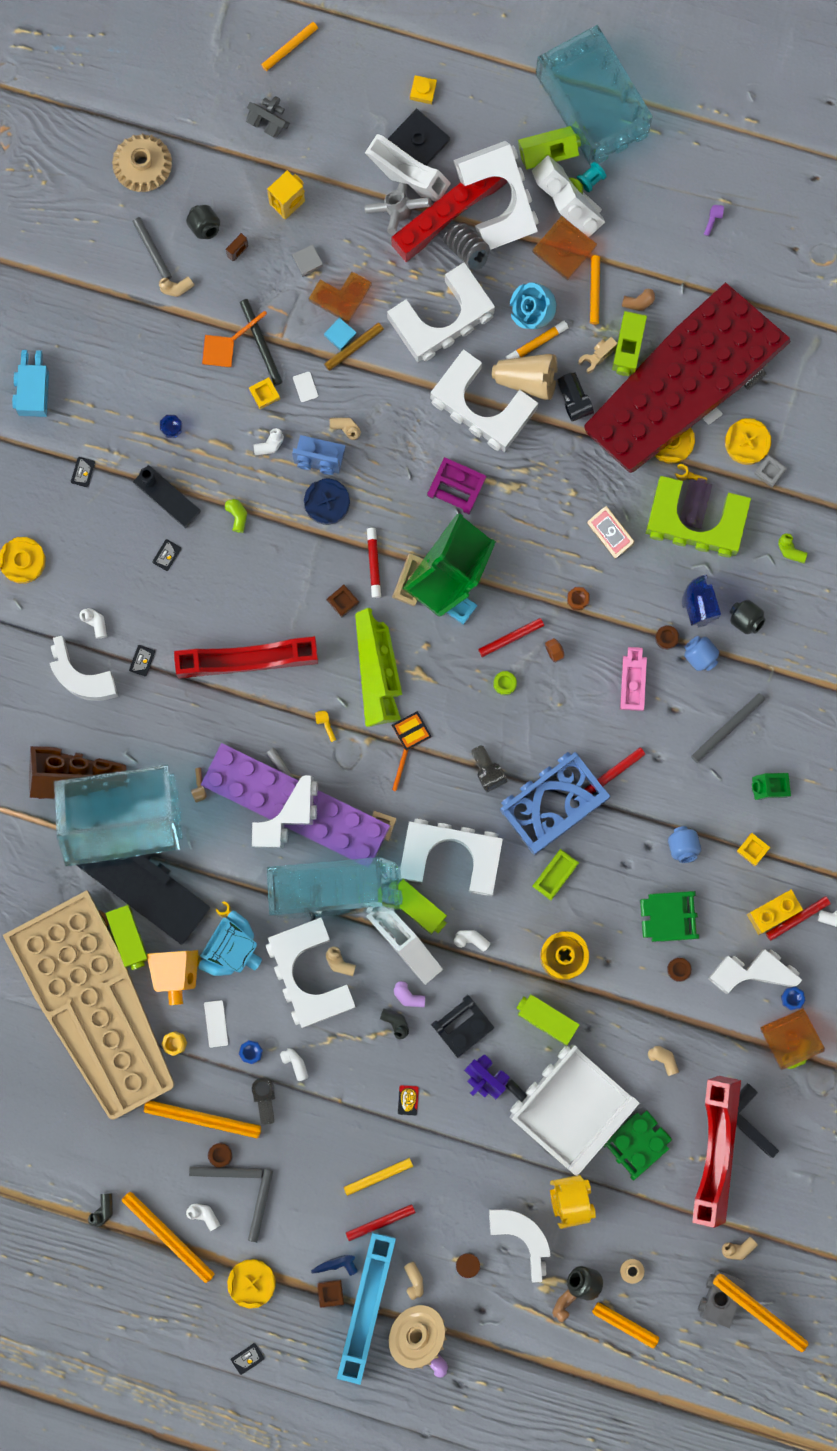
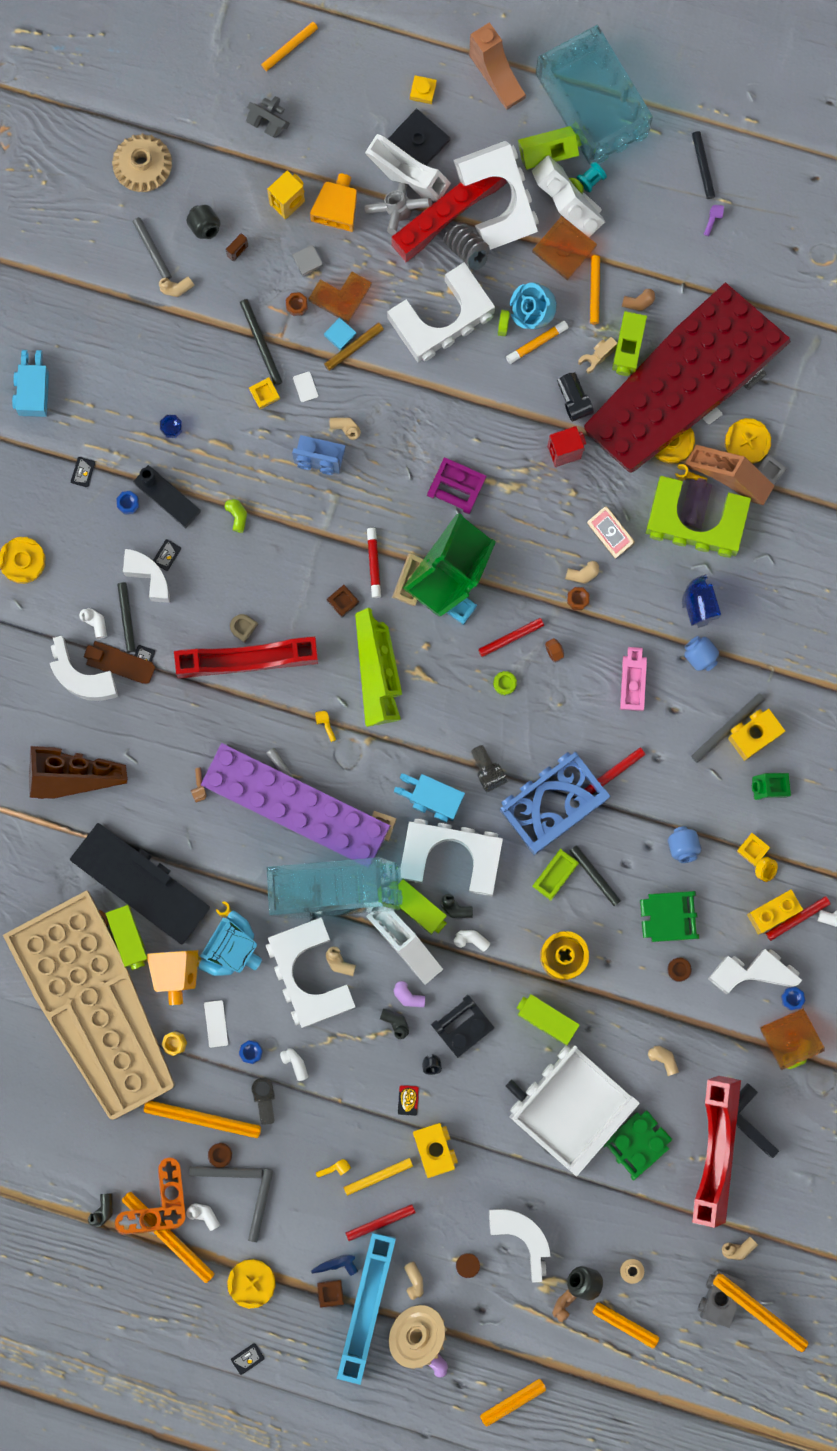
clear light blue container [54,765,183,866] -> none
orange piece [202,311,267,367] -> none
white arch [252,775,318,848] -> none
white arm [253,428,284,456] -> none
dark blue tile [304,478,350,525] -> none
piece [391,711,432,791] -> none
white arch [430,349,538,452] -> none
dark purple hips [464,1055,510,1100] -> none
tan cone [492,354,558,400] -> none
yellow brick [550,1175,596,1229] -> none
reddish brown tile [655,625,679,650] -> none
pearl dark grey head [730,600,766,635] -> none
lime arm [778,533,807,564] -> none
none -> reddish brown piece [83,641,155,684]
none -> orange beam [114,1158,185,1235]
none -> blue tile [116,491,139,515]
none -> pearl dark grey bar [117,582,136,653]
none -> white brick [123,549,170,603]
none -> dark tan tile [230,614,258,643]
none -> dark orange tile [286,292,308,316]
none -> light orange torso [310,173,357,232]
none -> yellow hand [316,1159,351,1178]
none -> medium azure hinge [393,774,465,823]
none -> yellow brick [413,1123,458,1178]
none -> black hinge [422,1054,442,1075]
none -> pearl dark grey arm [441,894,473,918]
none -> nougat arch [469,22,526,110]
none -> light orange axle [480,1379,546,1427]
none -> lime tile [498,310,510,336]
none -> red brick [547,426,586,467]
none -> tan arm [565,561,599,584]
none -> pearl dark grey bar [570,845,621,906]
none -> nougat arch [685,445,775,505]
none -> black bar [692,131,715,199]
none -> yellow brick [728,708,785,761]
none -> yellow tile [755,857,778,882]

